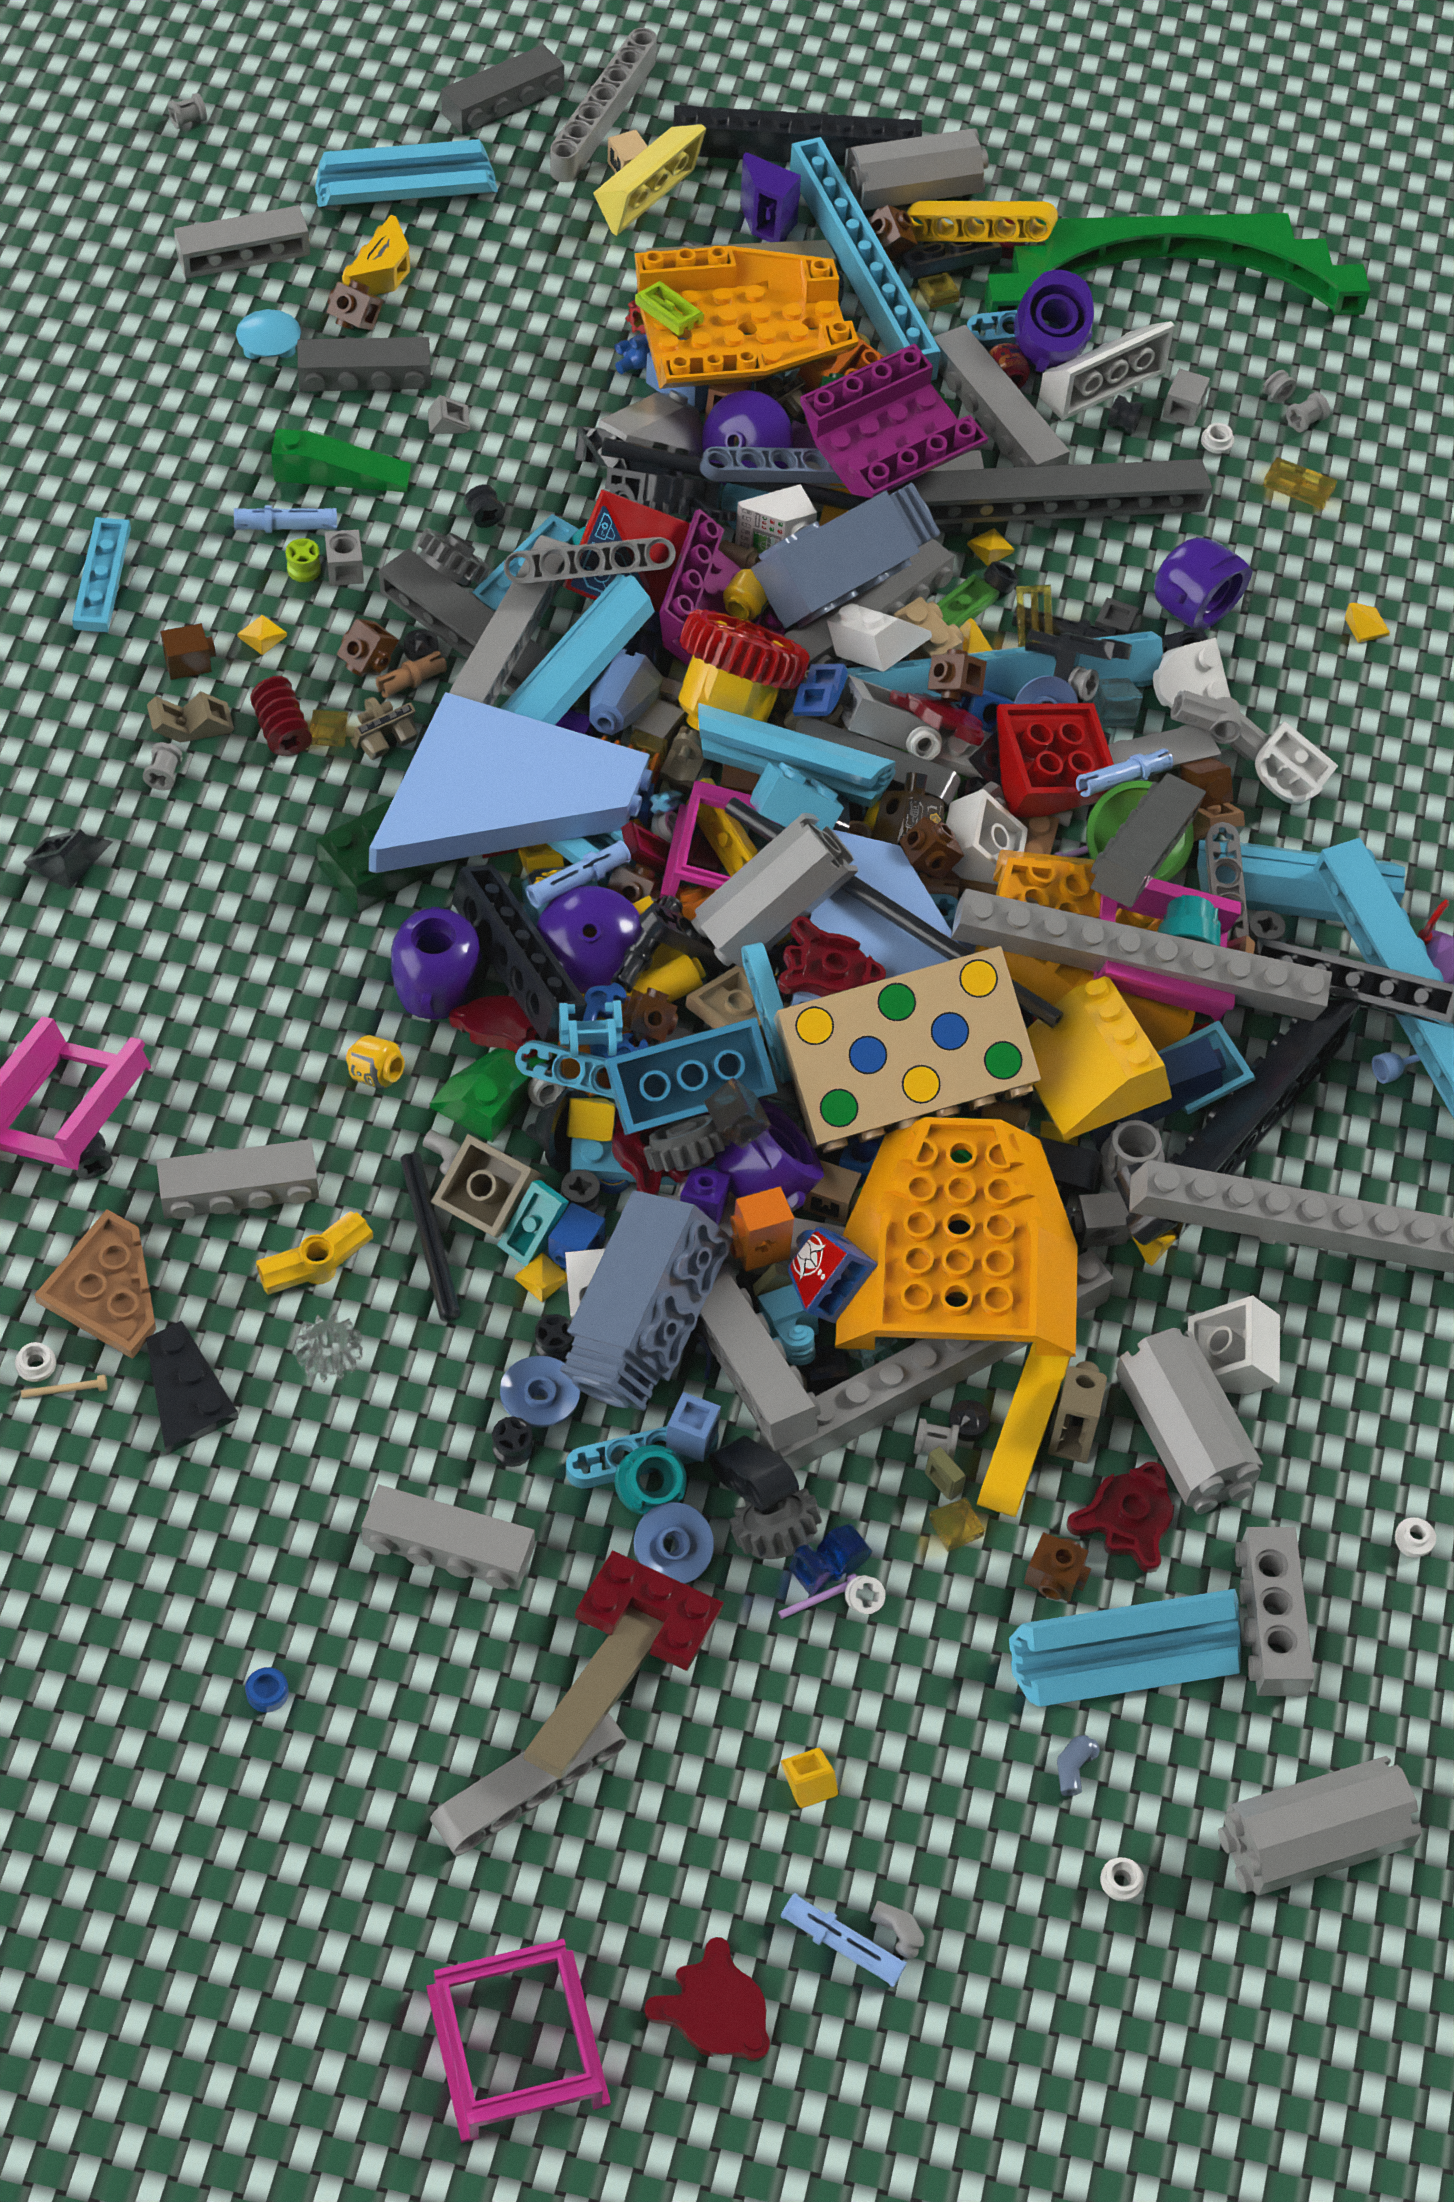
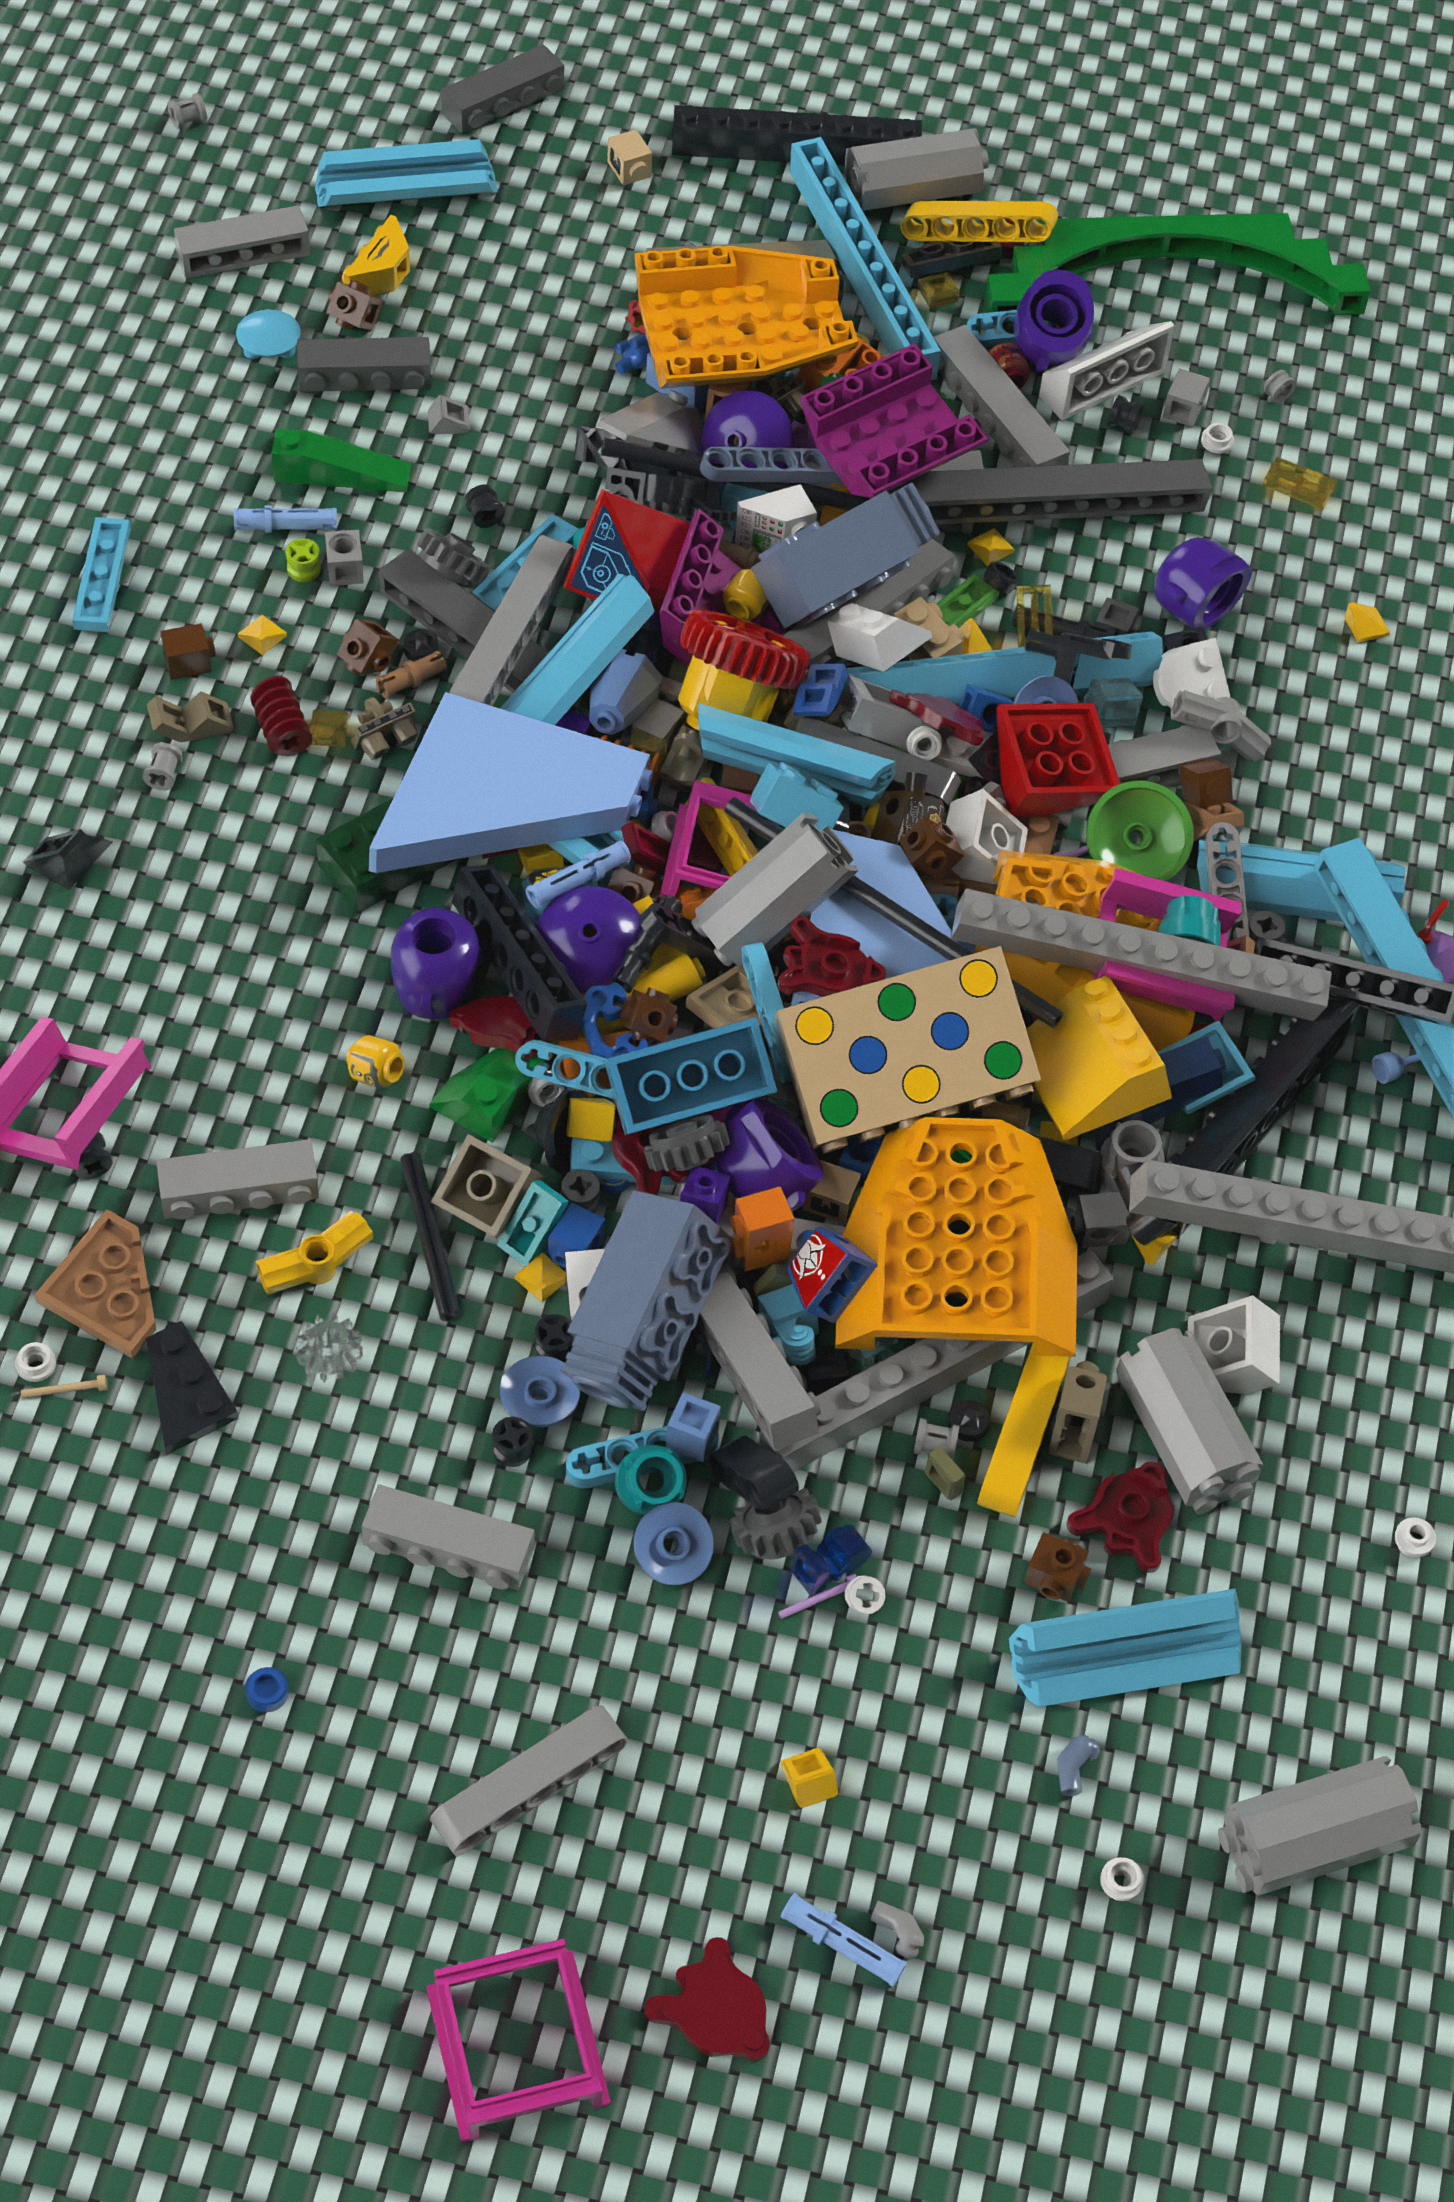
light grey arm [423,1129,461,1175] -> none
light grey beam [504,537,676,584] -> none
dark tan tile [523,1607,664,1780] -> none
light grey beam [550,28,657,182] -> none
medium azure piece [559,1000,623,1058] -> none
dark red plate [574,1550,724,1671] -> none
light yellow slope [593,124,706,236] -> none
lime tile [635,281,704,336] -> none
medium azure axle [650,790,685,814] -> none
clear smoke brick [704,1078,772,1149] -> none
dark purple slope [740,152,801,242] -> none
reddish brown brick [867,205,918,262] -> none
reddish brown brick [927,649,987,702] -> none
clear yellow tile [929,1497,985,1552] -> none
light grey bush [1068,666,1099,701] -> none
light blue pin [1076,748,1173,797] -> none
dark grey brick [1091,773,1206,908] -> none
light grey brick [1235,1527,1314,1696] -> none
white slope [1255,721,1338,805] -> none
light grey bush [1286,392,1330,432] -> none

